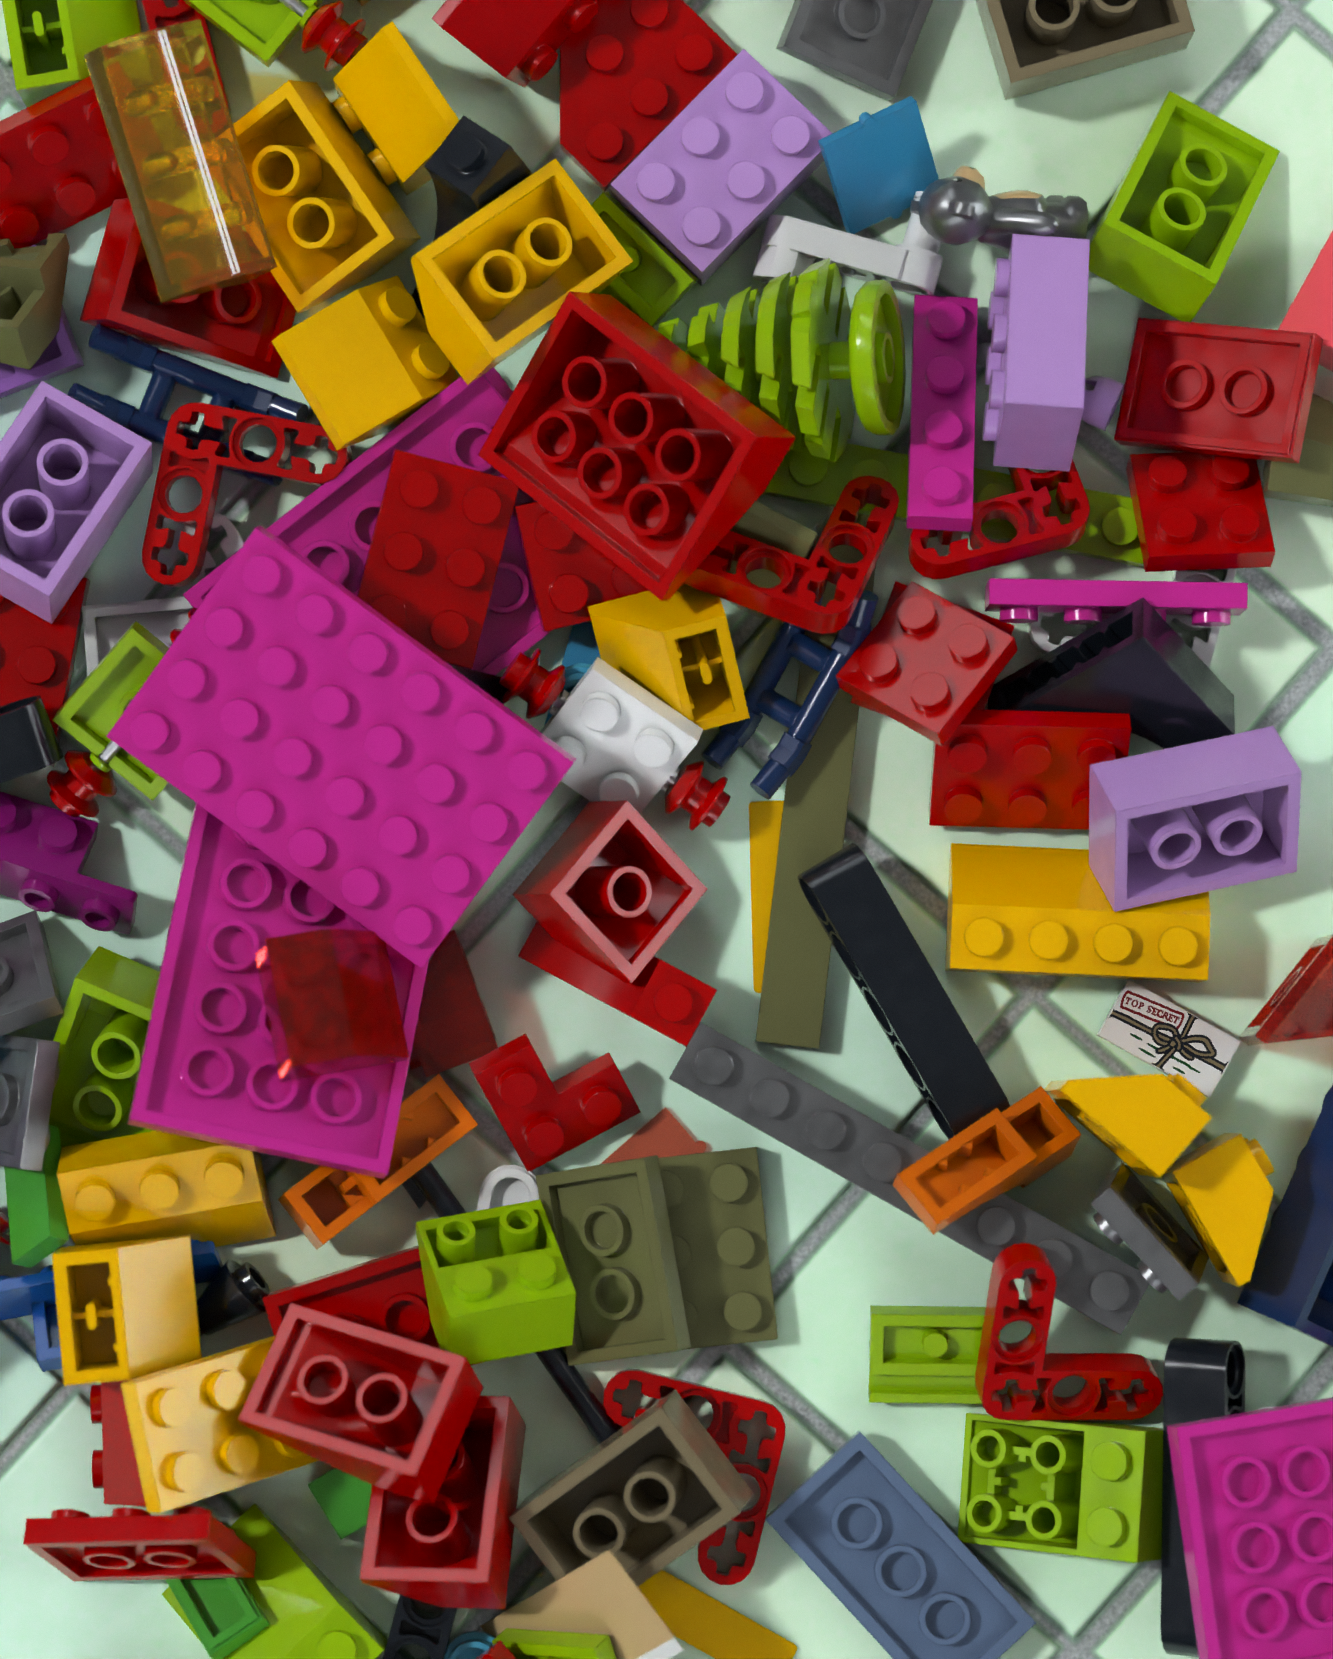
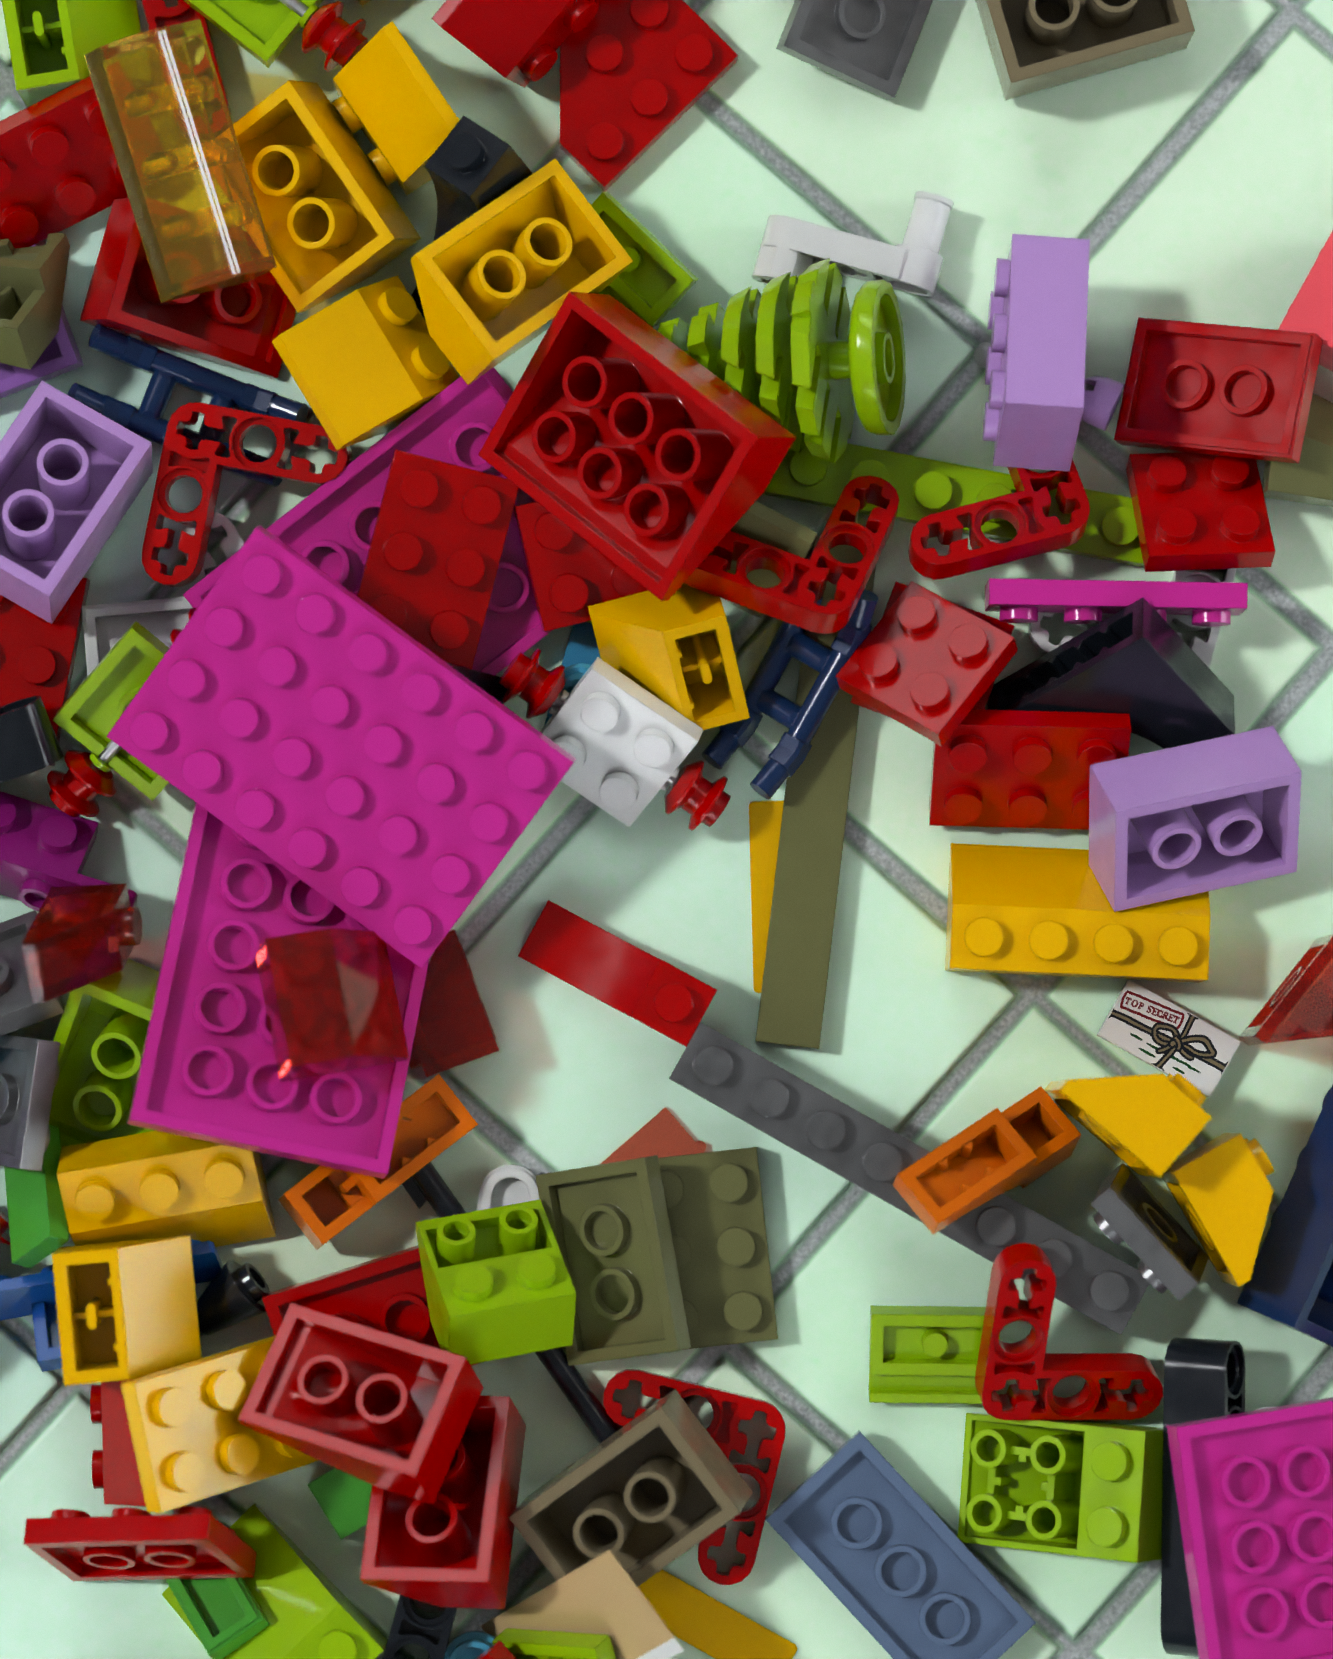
red plate [469,1033,641,1172] -> none
red slope [512,800,708,983] -> none
lavender brick [610,49,833,286] -> none
black beam [797,843,1010,1140] -> none
dark azure piece [818,96,939,234] -> none
dark pink plate [906,295,978,532] -> none
flat silver piece [910,166,1089,255] -> none
lime slope [1089,91,1280,322] -> none
none -> clear red slope [22,883,142,1003]

